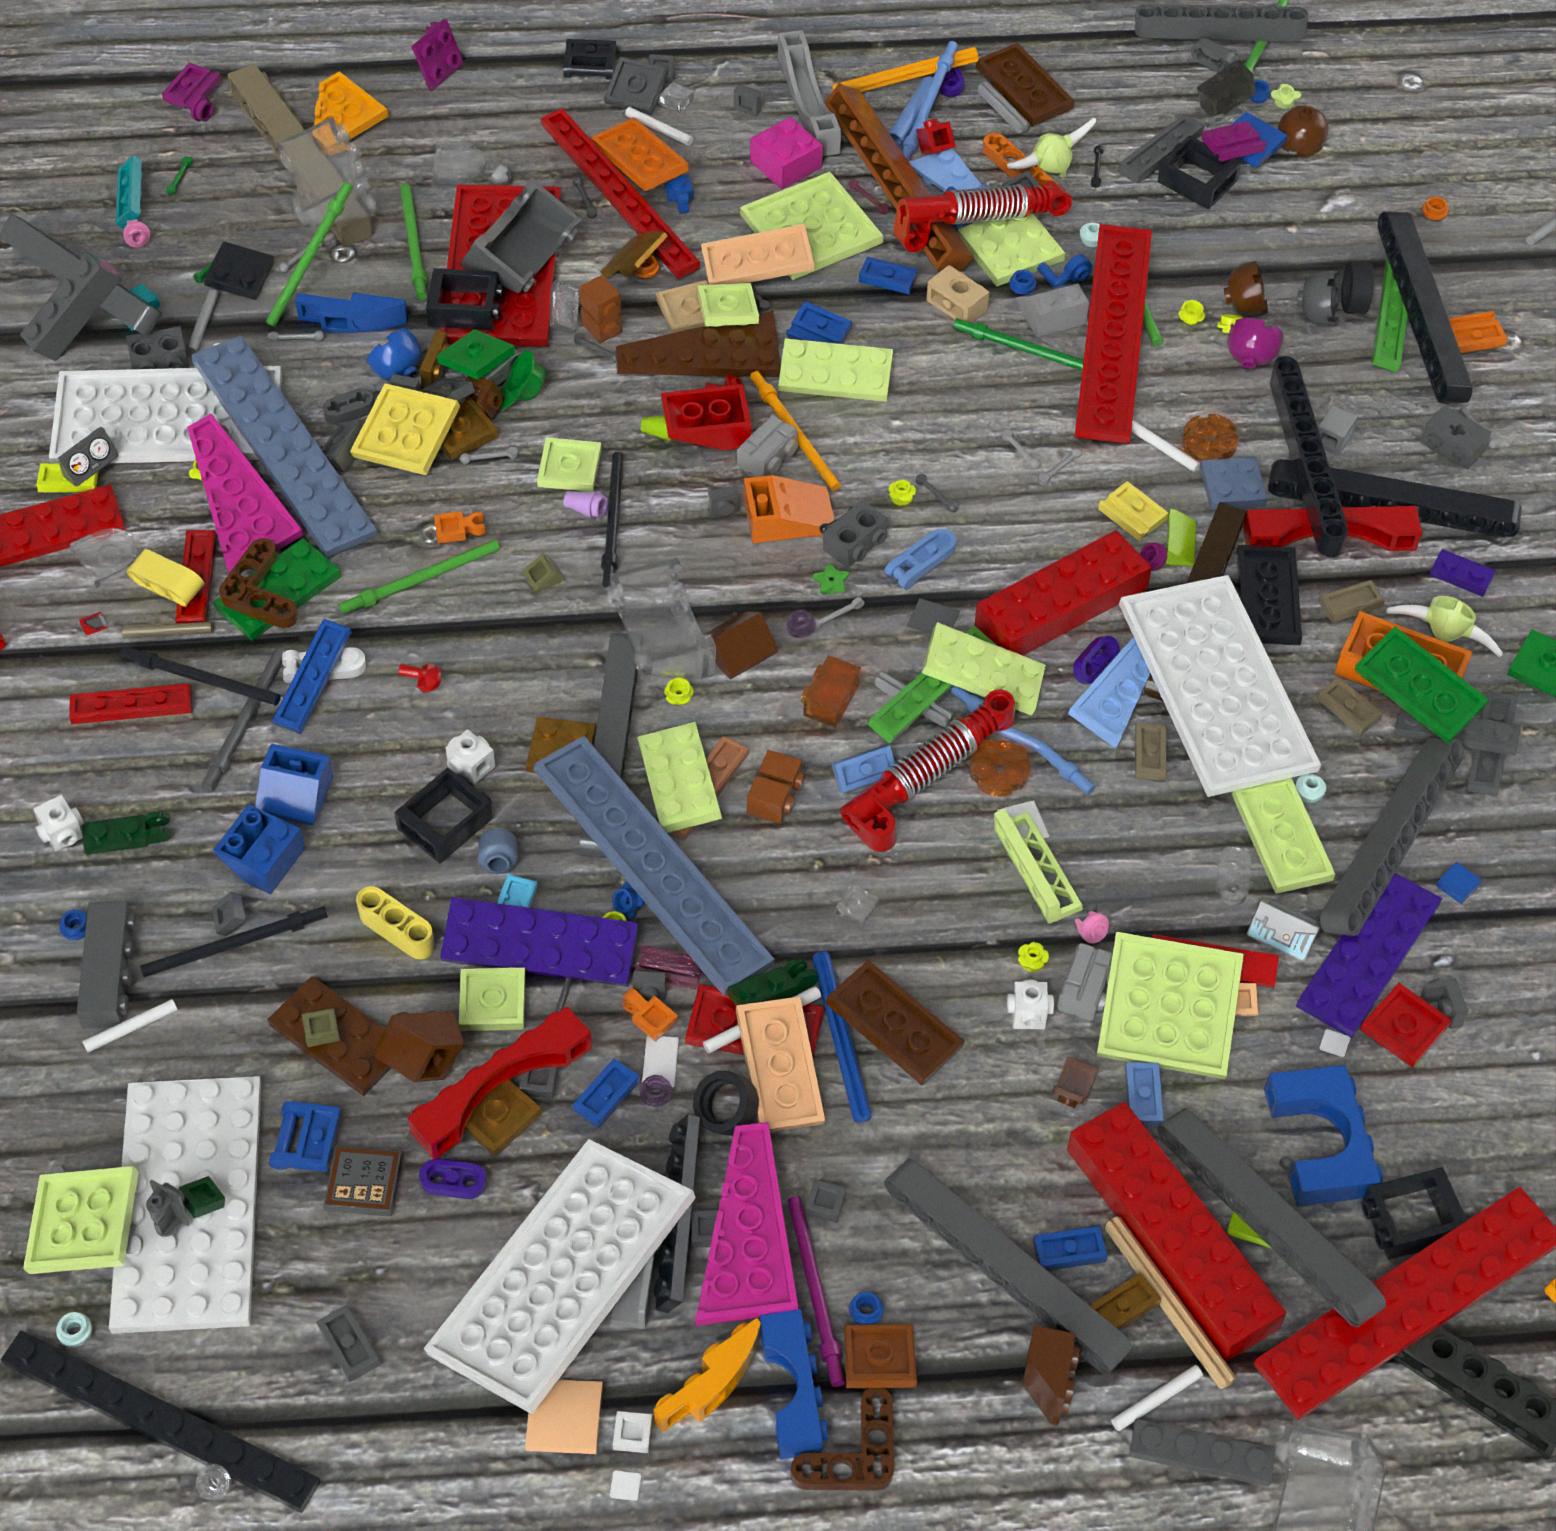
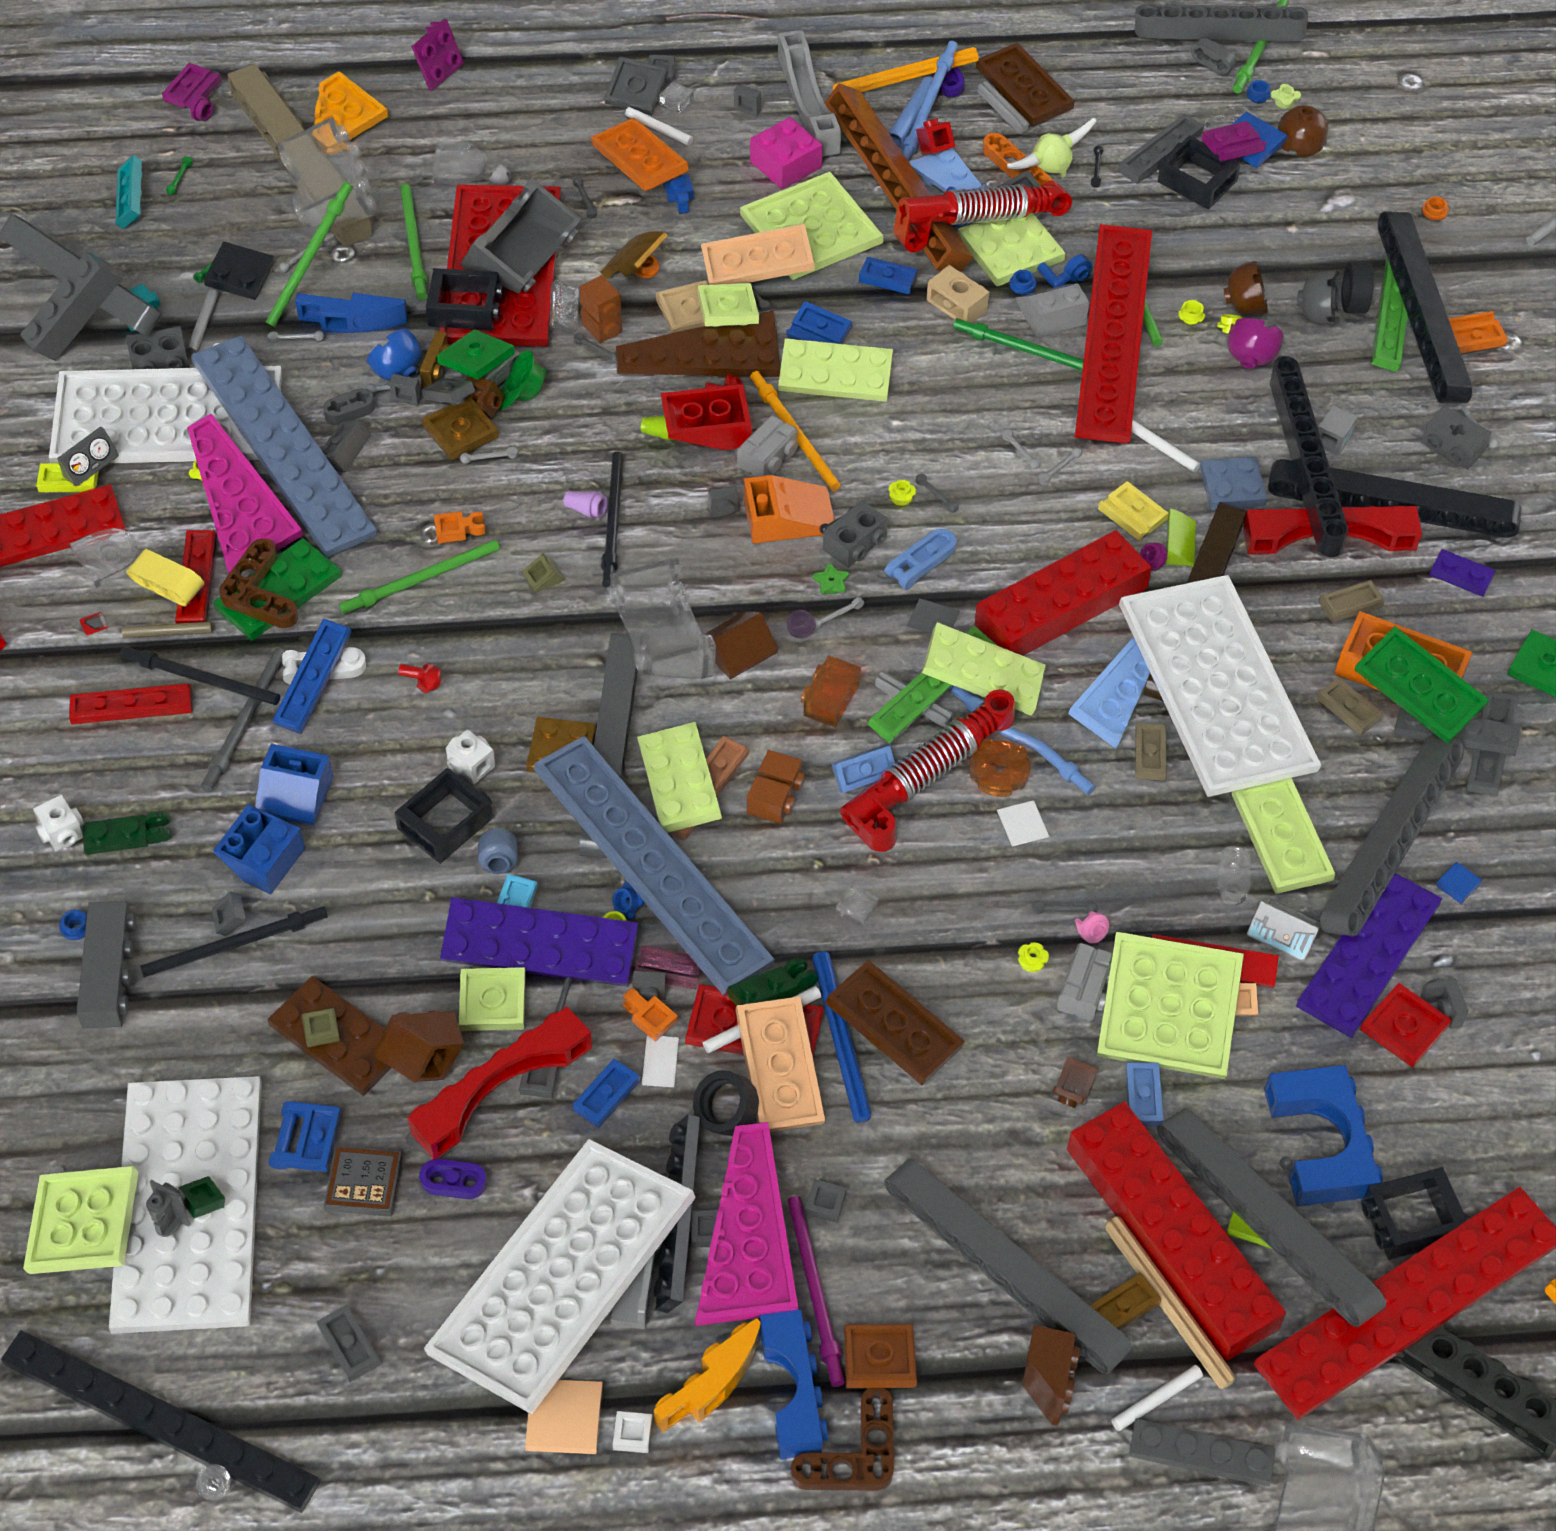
light aqua plate [56,1312,92,1347] -> none
white bar [82,999,178,1053] -> none
bright pink plate [123,219,150,248] -> none
light yellow plate [350,383,460,475] -> none
light yellow beam [356,886,435,960] -> none
pearl gold plate [464,1080,542,1157] -> none
yellowish green plate [537,437,602,492] -> none
red plate [541,108,700,279] -> none
black plate [563,39,617,79] -> none
white sticker [610,1471,641,1501] -> none
clear purple plate [639,1075,672,1107] -> none
neon yellow plate [664,678,693,705] -> none
clear pink hinge [848,179,889,214] -> none
blue plate [849,1292,883,1324] -> none
yellowish green fence [994,809,1083,924] -> none
white brick [1007,980,1054,1029] -> none
blue plate [1033,1226,1108,1271] -> none
dark purple plate [1073,636,1120,684] -> none
light aqua plate [1080,223,1100,247] -> none
clear orange plate [1182,414,1239,461] -> none
clear smoke brick [1197,59,1256,121] -> none
black plate [1236,545,1302,645] -> none
light aqua plate [1295,774,1326,803] -> none
white sticker [1319,1029,1350,1057] -> none
yellowish green helmet [1386,596,1503,657] -> none

